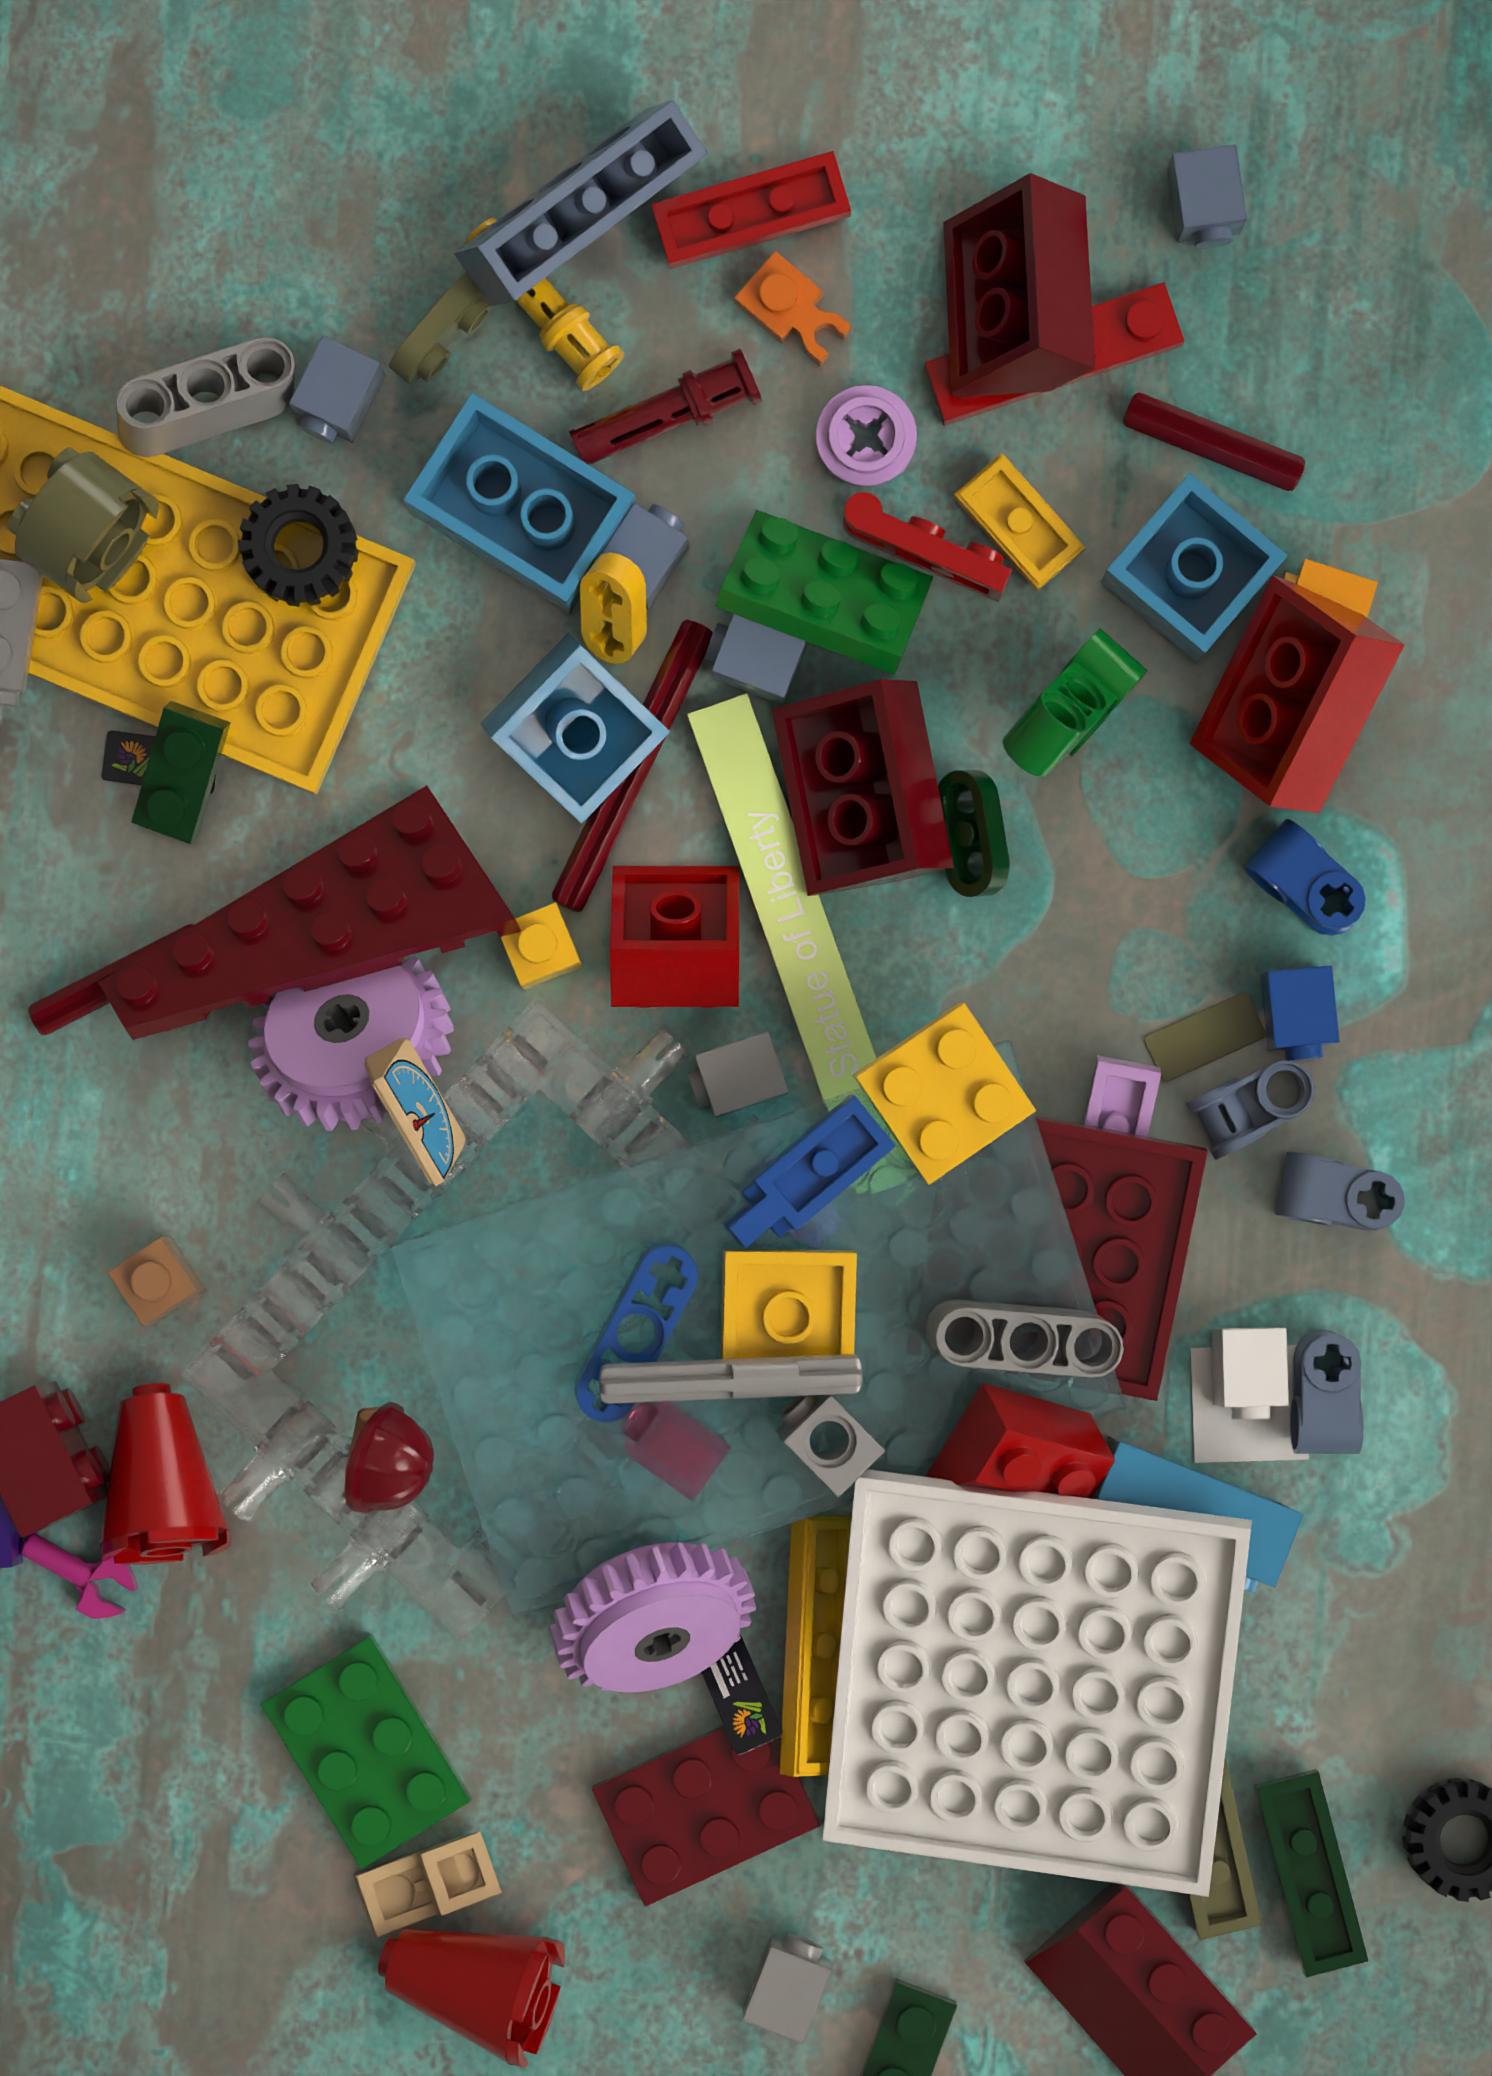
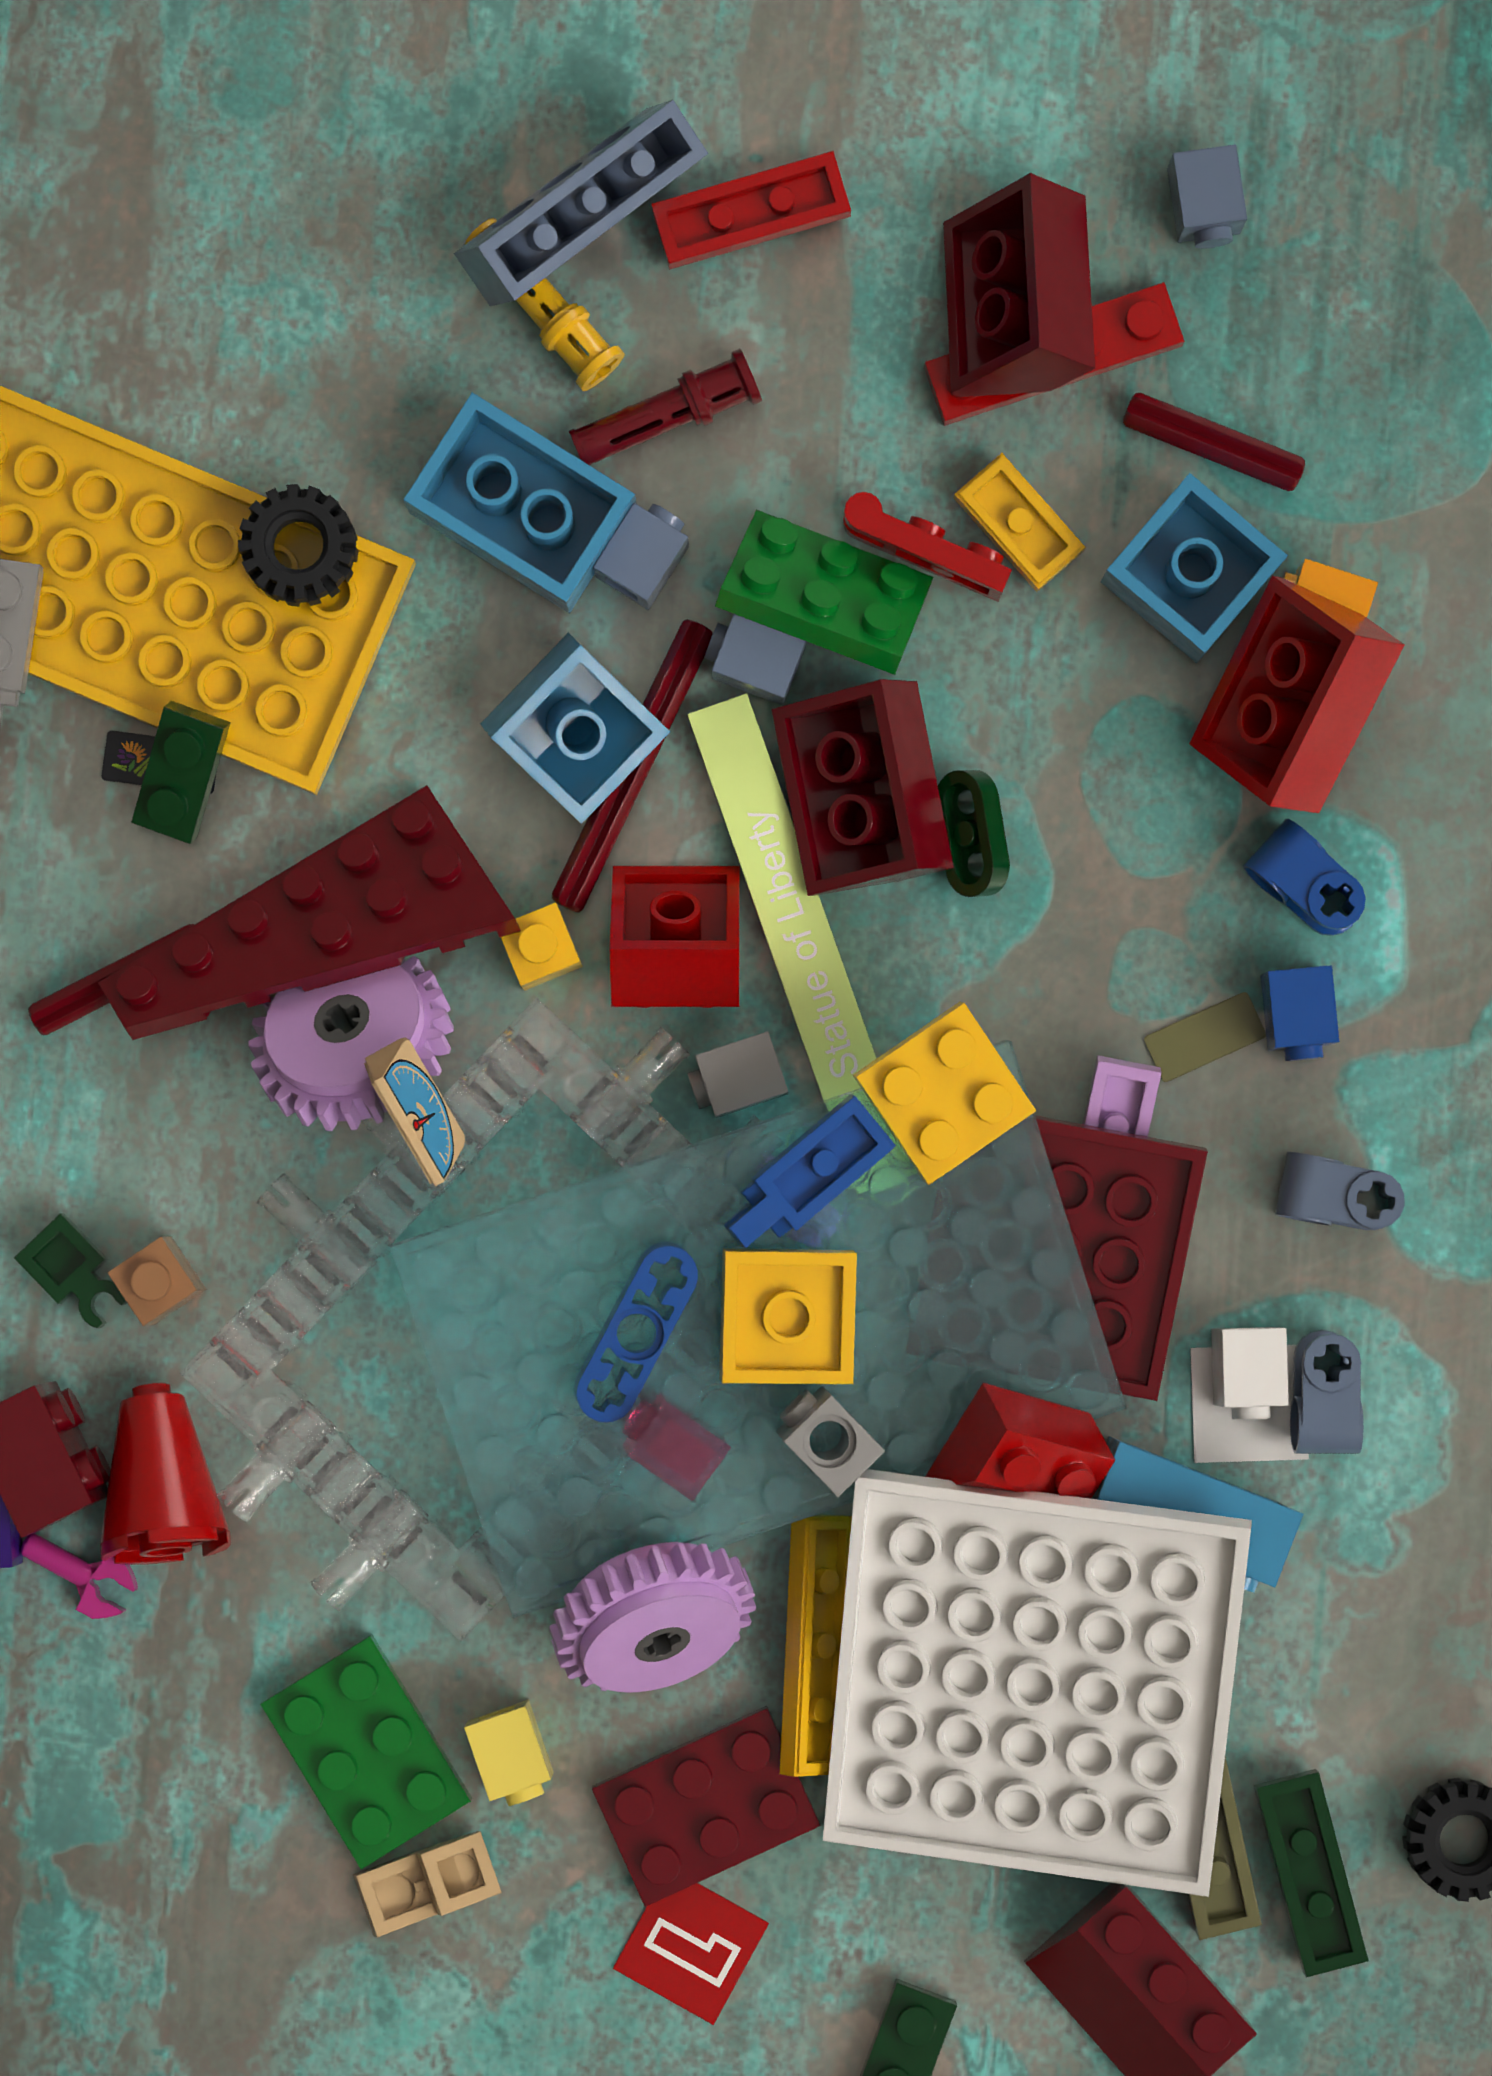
olive brick [7,448,159,603] -> none
light grey beam [116,337,295,457] -> none
sand blue brick [289,335,386,443] -> none
dark red piece [342,1402,434,1514] -> none
red cone [378,1929,565,2069] -> none
olive plate [389,272,492,384] -> none
yellow beam [580,552,647,664] -> none
light grey axle [599,1354,862,1404] -> none
black sticker [701,1635,783,1755] -> none
orange plate [734,251,852,367] -> none
light grey brick [743,1934,832,2044] -> none
lavender gear [816,385,917,487] -> none
light grey beam [925,1299,1124,1378] -> none
green piece [1002,628,1148,777] -> none
sand blue piece [1186,1061,1315,1160] -> none
none -> dark green plate [14,1213,127,1328]
none -> light yellow brick [464,1699,554,1806]
none -> red sticker [613,1883,769,2025]

